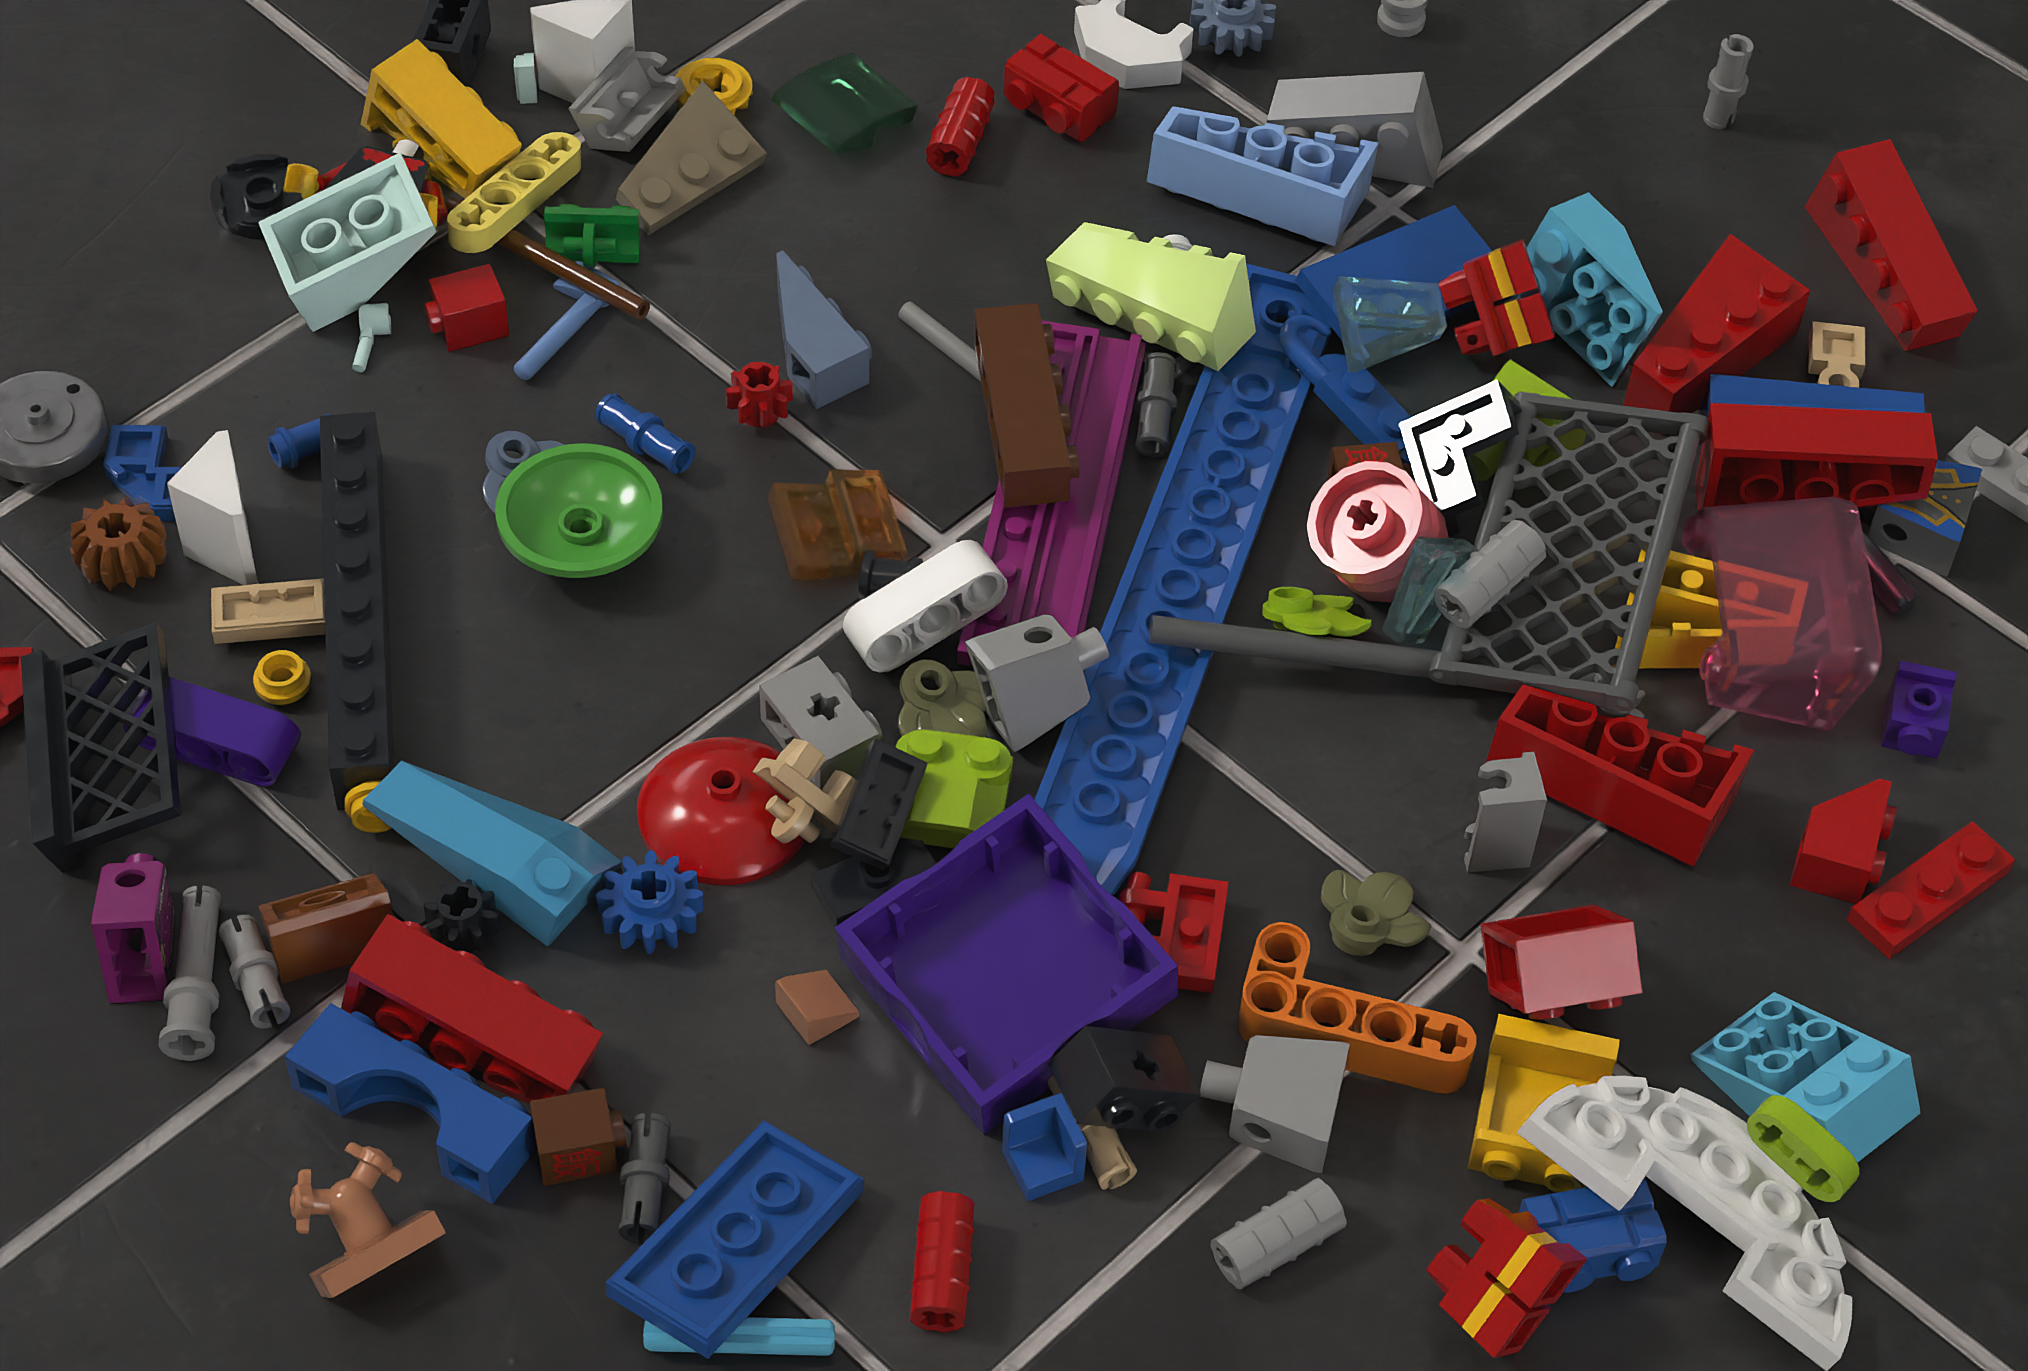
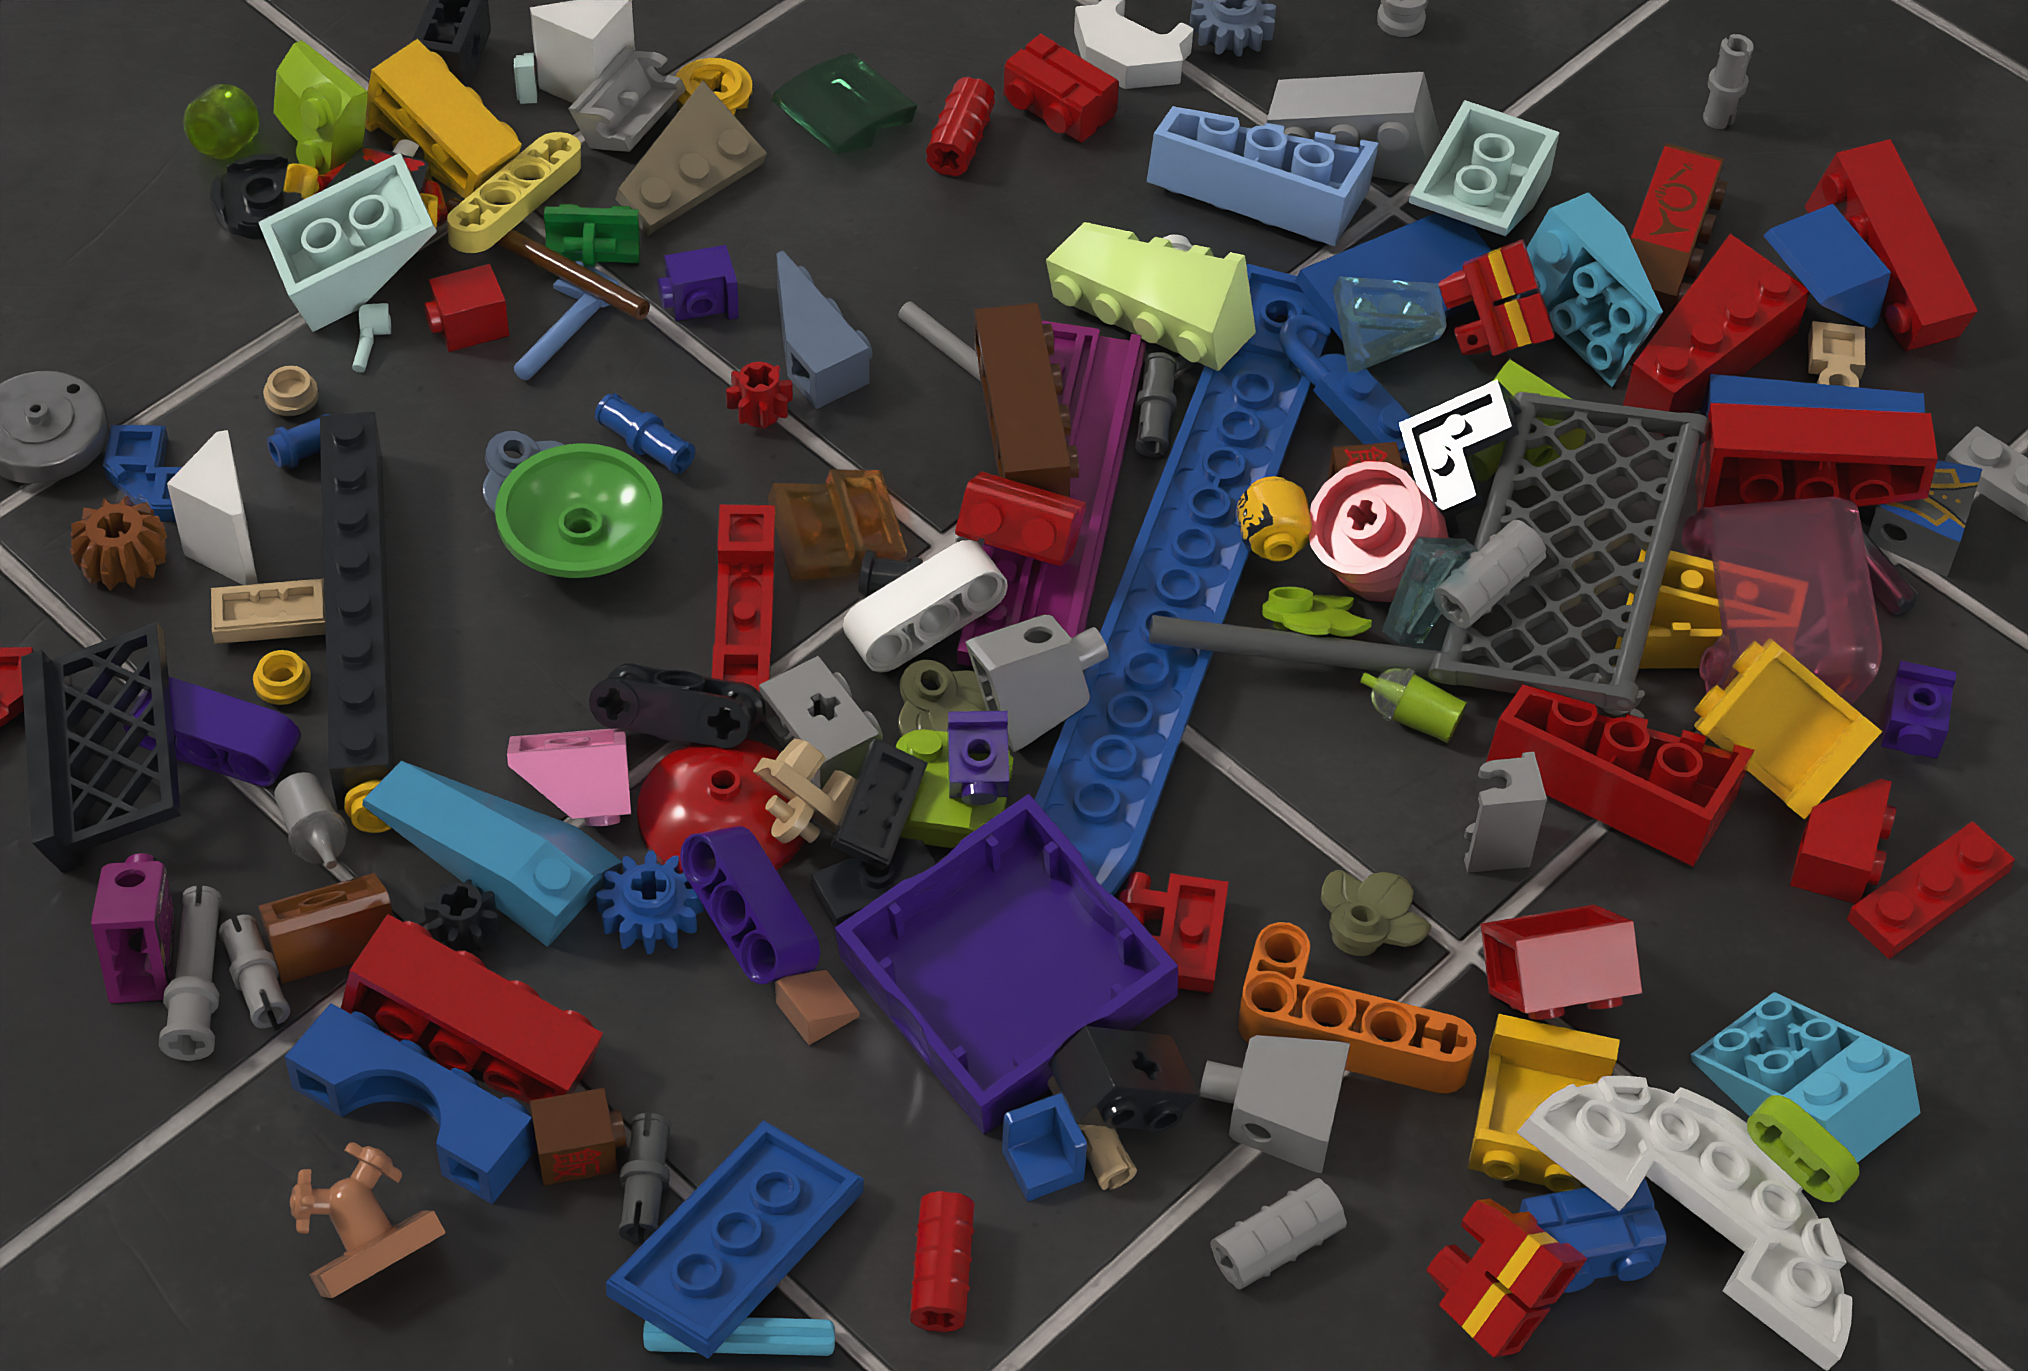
none -> clear neon green head [183,83,260,159]
none -> tan plate [263,366,319,416]
none -> lime slope [273,40,368,175]
none -> piece [274,772,348,869]
none -> bright pink slope [507,729,631,826]
none -> black piece [589,663,766,748]
none -> dark purple brick [657,245,739,321]
none -> dark purple beam [680,826,820,984]
none -> red slope [712,504,775,698]
none -> dark purple brick [947,711,1009,805]
none -> red brick [955,471,1087,567]
none -> yellow head [1237,476,1312,561]
none -> lime piece [1360,668,1467,743]
none -> light aqua slope [1409,100,1559,236]
none -> brick [1630,143,1728,329]
none -> yellow panel [1694,638,1882,820]
none -> blue slope [1764,204,1891,329]

